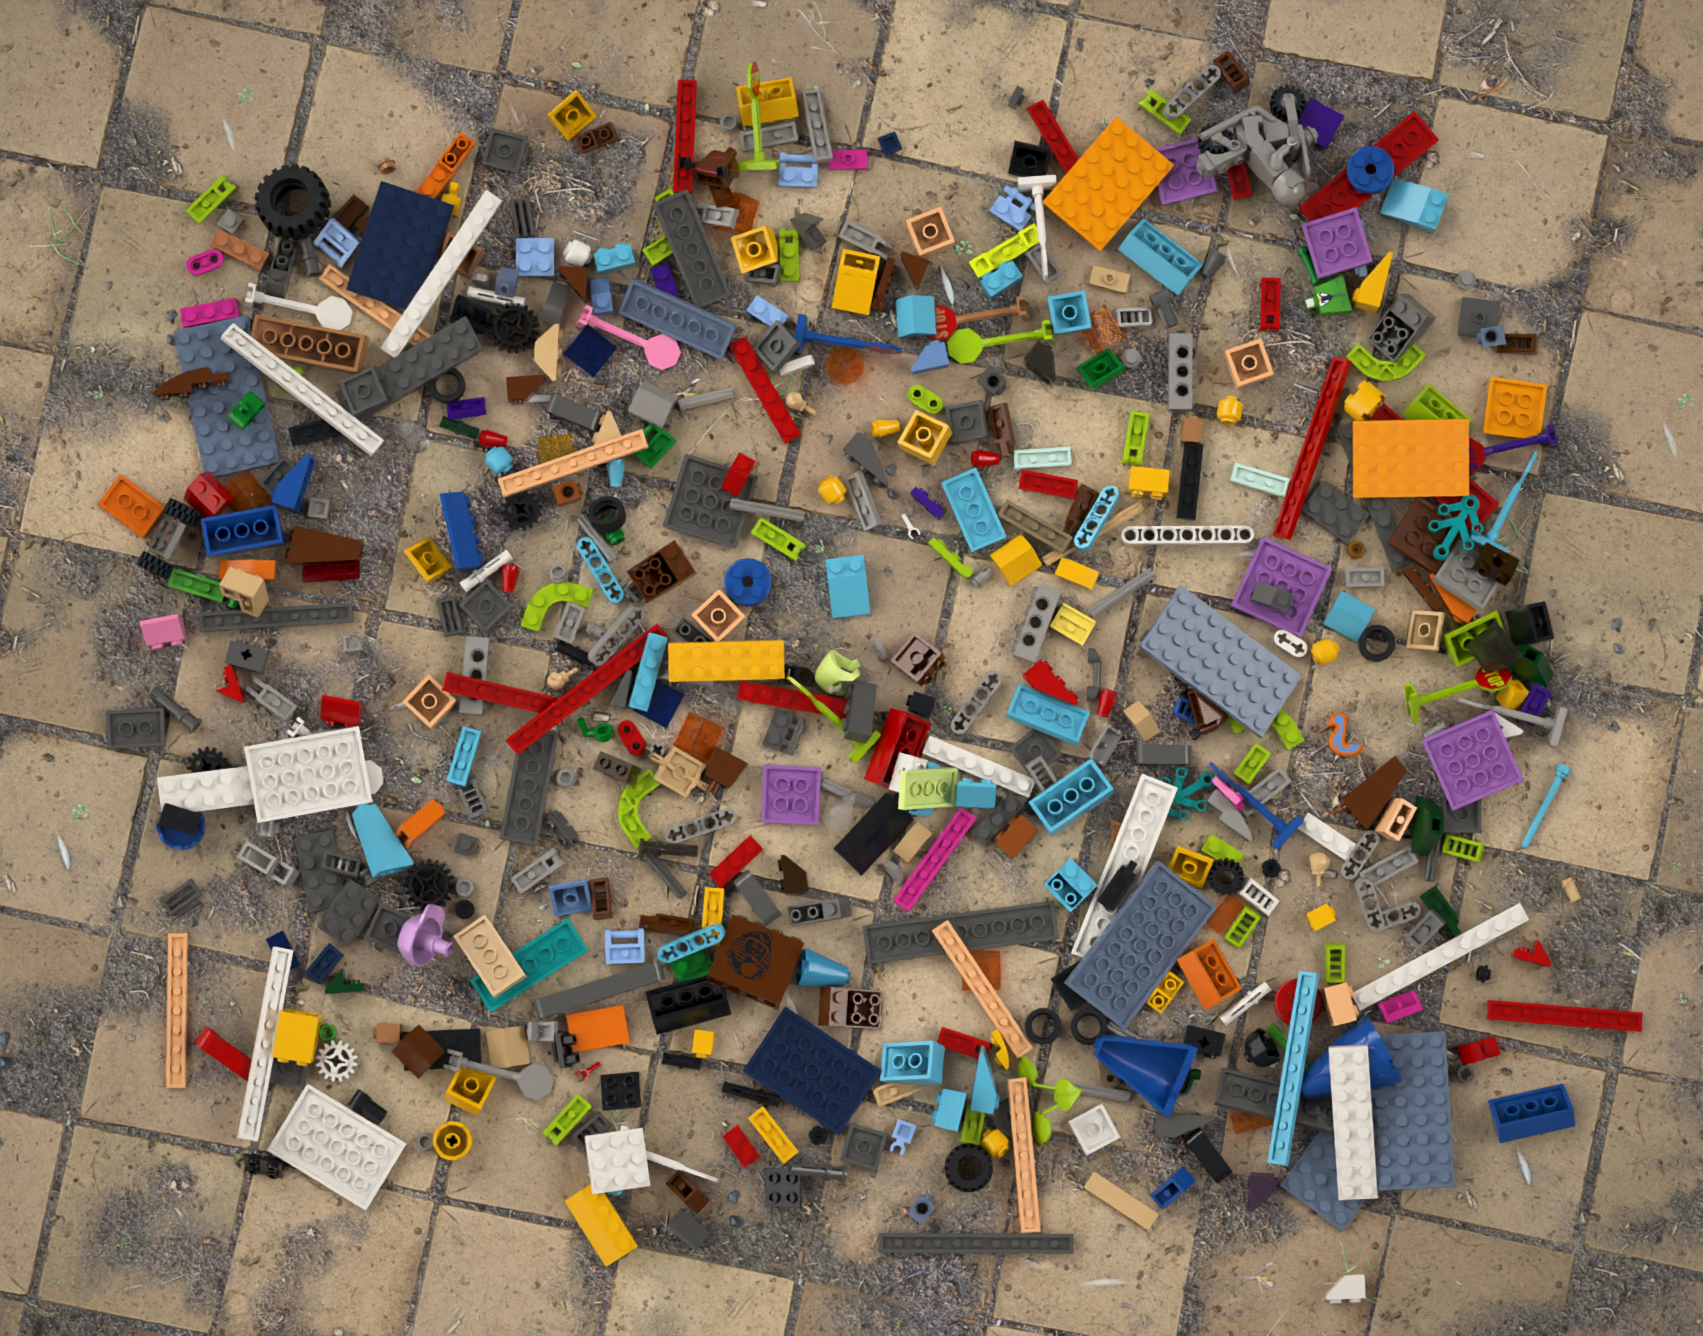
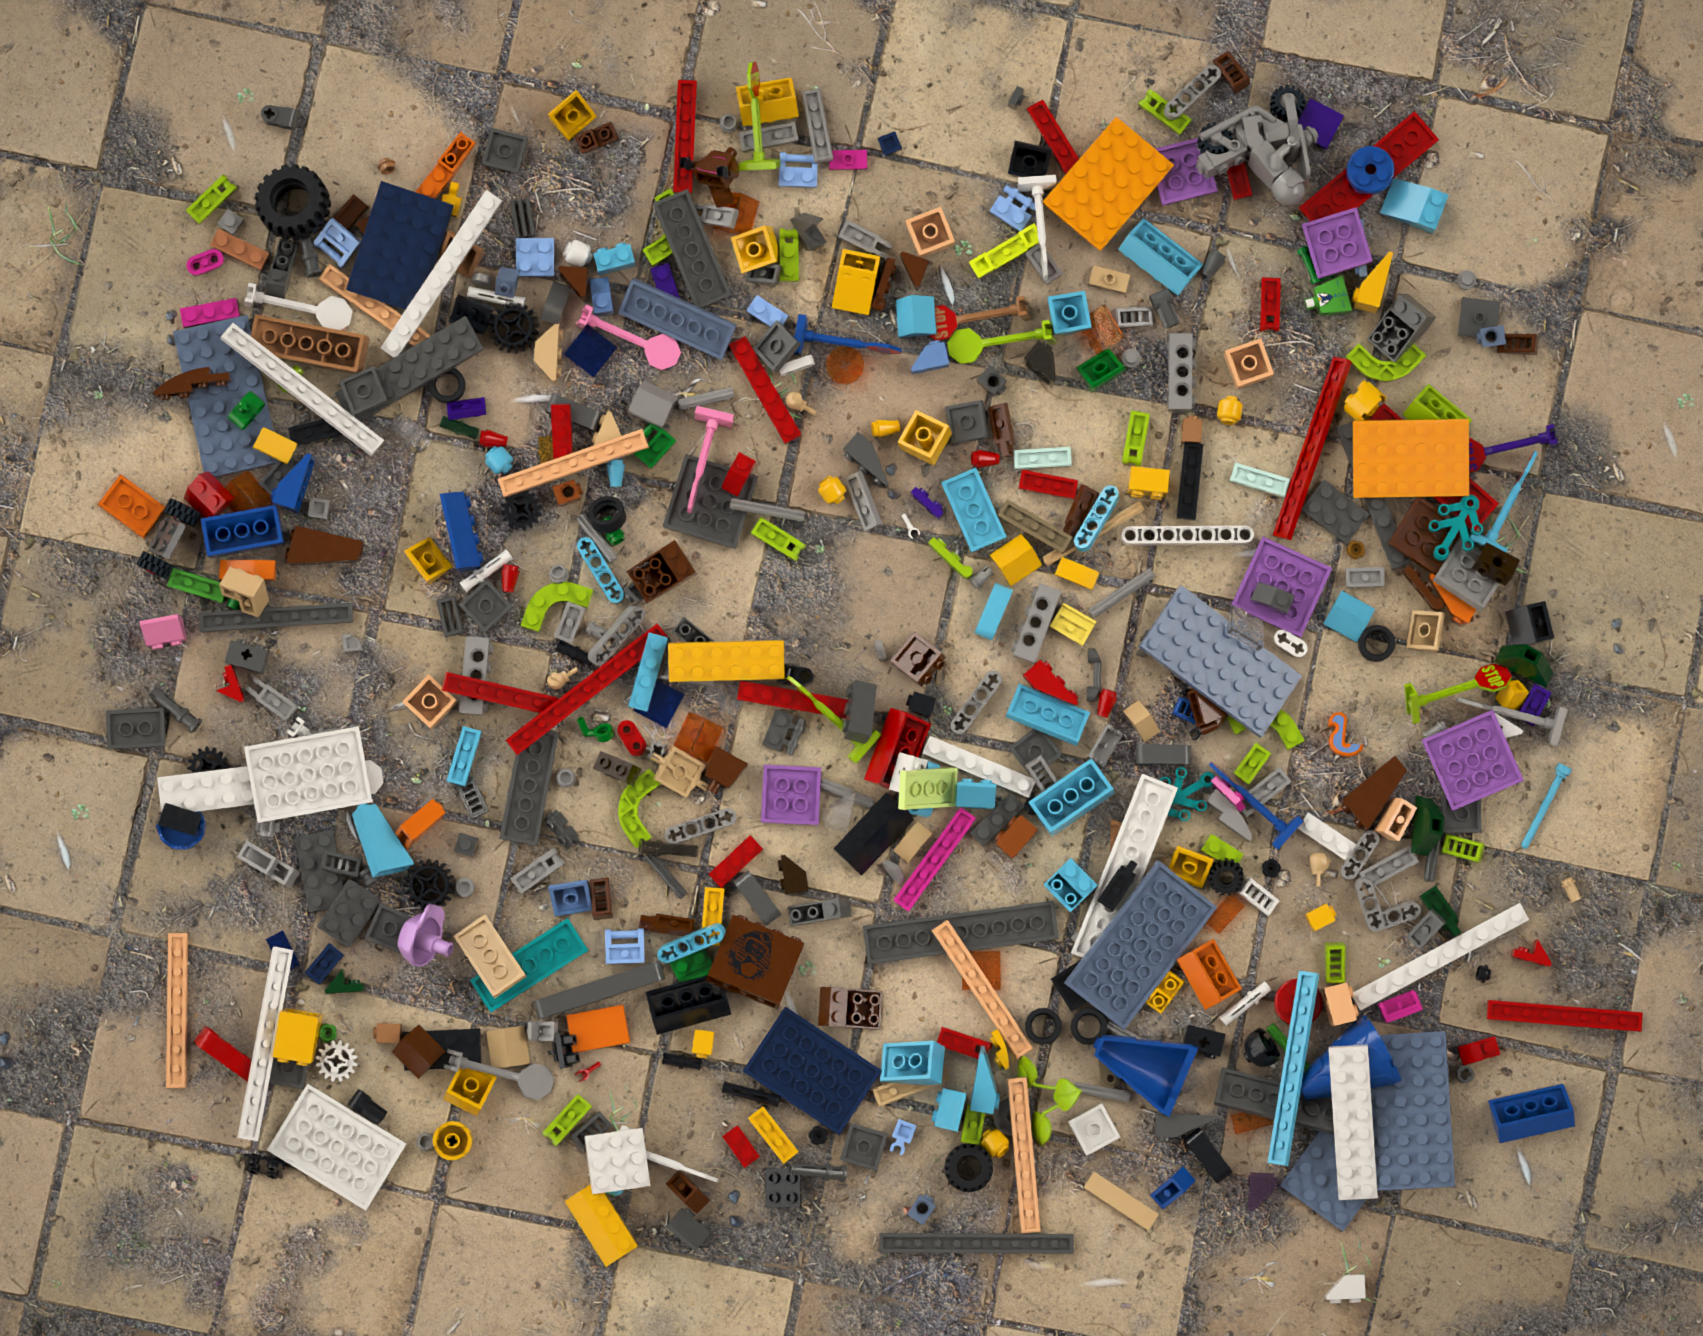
dark grey tile [160,878,203,917] -> none
dark red plate [302,561,361,583] -> none
red slope [320,695,364,728] -> none
black plate [455,900,475,919] -> none
reddish brown slope [506,374,546,405] -> none
black hinge [600,1072,642,1111] -> none
dark grey slope [610,670,633,710] -> none
light nougat brick [691,589,746,641] -> none
blue plate [724,558,772,607] -> none
dark azure cone [795,948,851,987] -> none
yellowish green piece [814,650,860,696] -> none
medium azure slope [825,555,870,619] -> none
lime plate [908,385,943,415] -> none
medium azure brick [980,260,1023,300] -> none
dark green hand [1183,1068,1201,1094] -> none
lime slope [1224,905,1261,949] -> none
yellow head [1310,638,1340,666] -> none
lime slope [1443,611,1509,667] -> none
clear smoke slope [1466,622,1523,672] -> none
light orange plate [1482,377,1547,439] -> none
none -> yellow slope [253,427,297,464]
none -> dark grey piece [261,105,299,130]
none -> red plate [551,403,573,460]
none -> bright pink piece [687,406,734,514]
none -> medium azure beam [975,583,1013,641]
none -> clear plate [1228,605,1264,651]

